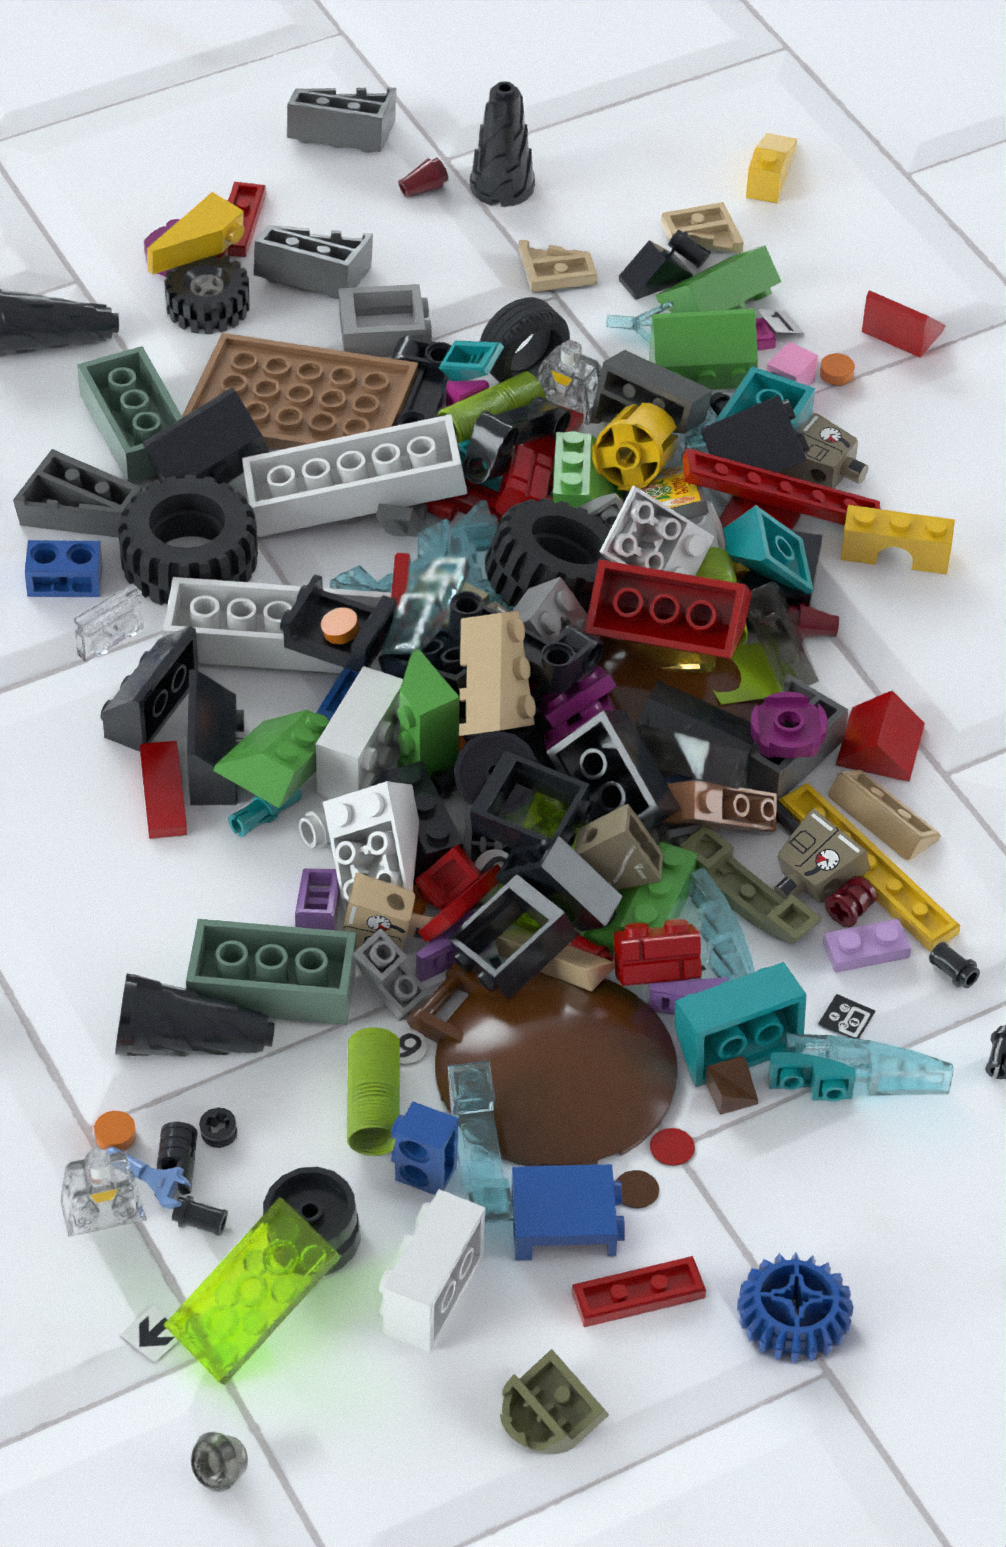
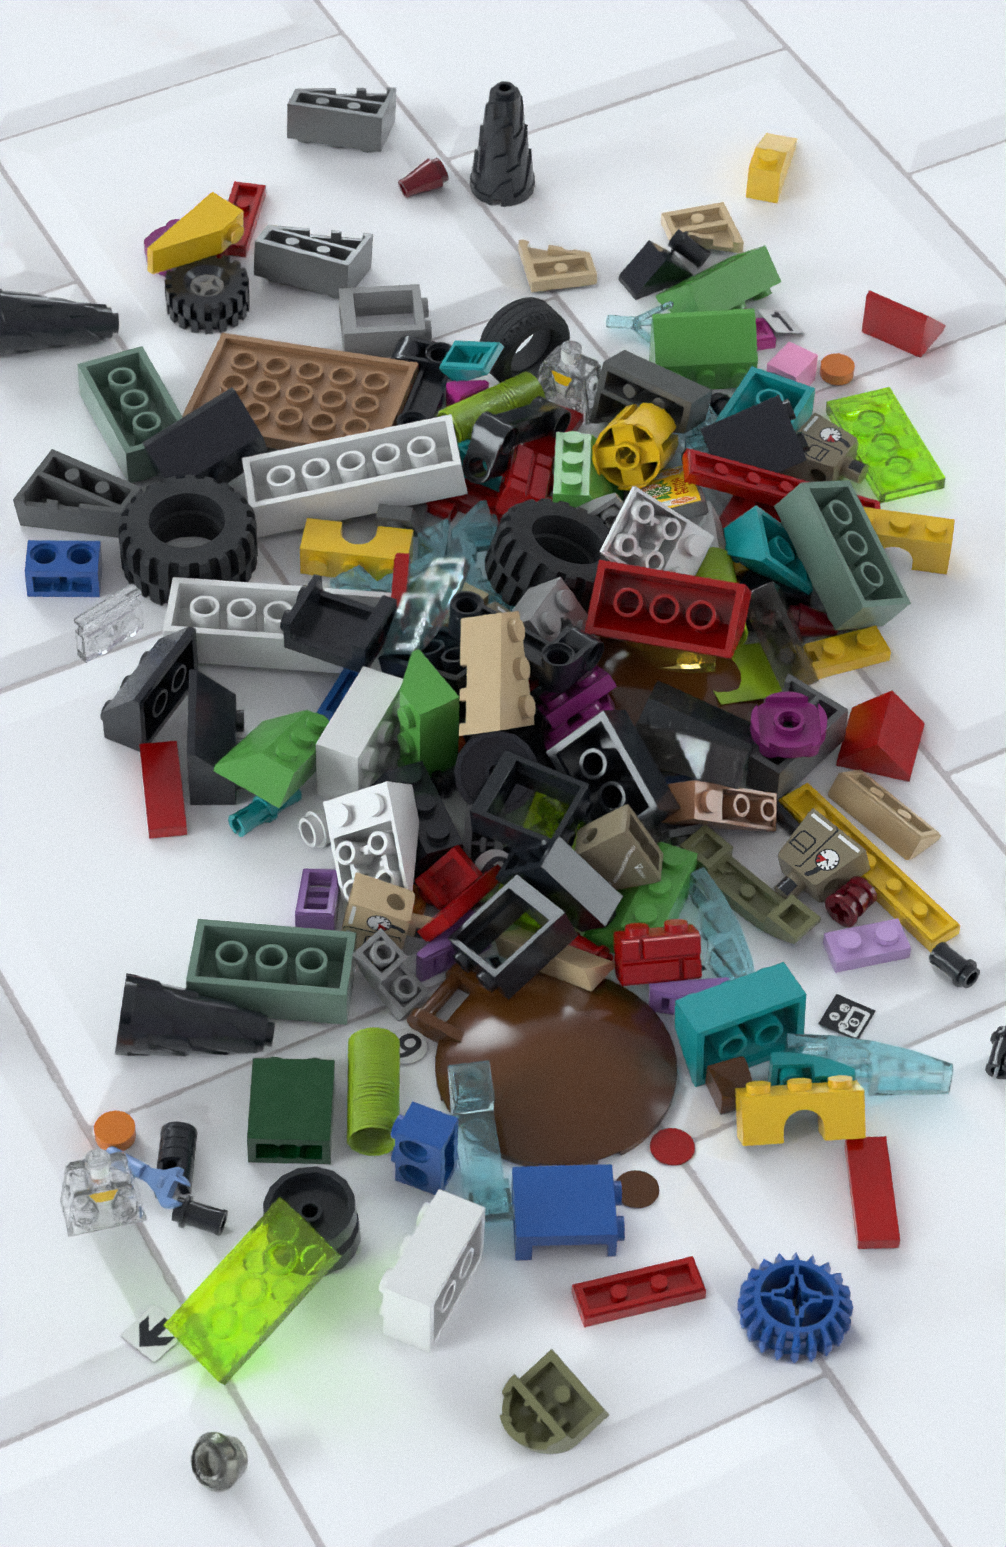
black bush [199,1107,238,1148] -> none
tile [321,608,360,644] -> none
none -> dark green brick [247,1057,335,1165]
none -> yellow arch [300,518,414,584]
none -> yellow arch [735,1075,866,1146]
none -> sand green brick [774,480,911,630]
none -> yellow plate [782,625,891,683]
none -> clear neon green plate [825,387,946,504]
none -> red tile [844,1136,900,1249]

